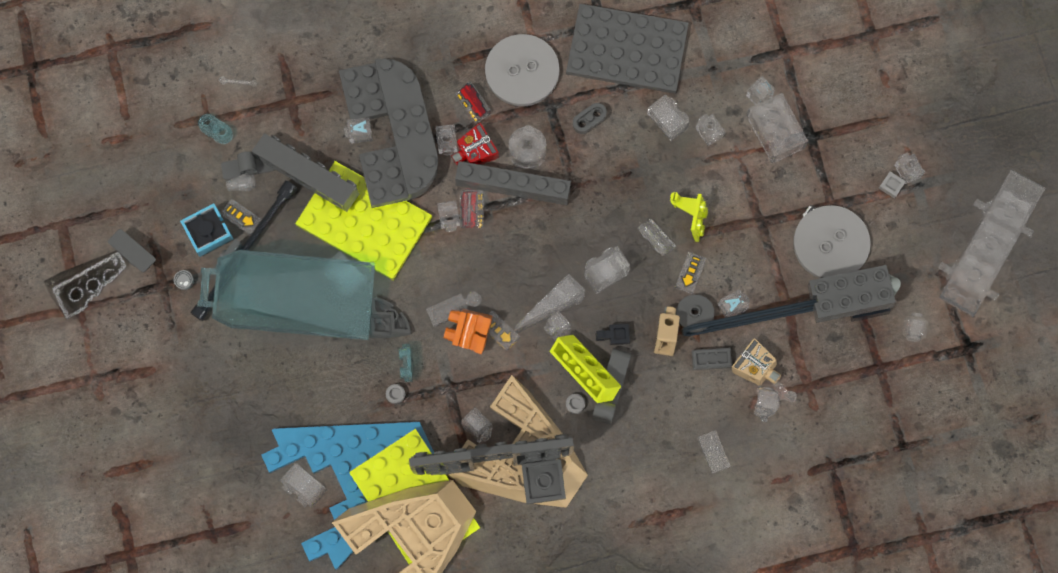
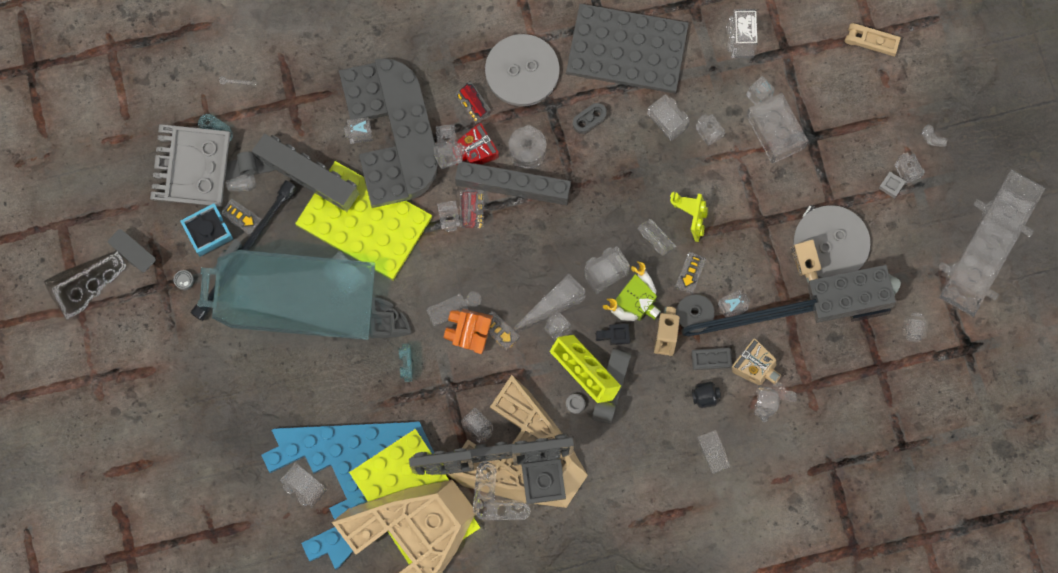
light grey tile [386,384,406,404] -> none
none -> light grey hinge [150,125,231,207]
none -> clear brick [434,139,464,169]
none -> clear beam [473,461,530,520]
none -> torso [603,261,661,321]
none -> black head [692,381,721,408]
none -> clear brick [727,9,758,58]
none -> tan torso [790,239,821,283]
none -> tan plate [845,23,901,57]
none -> clear arm [922,125,947,147]

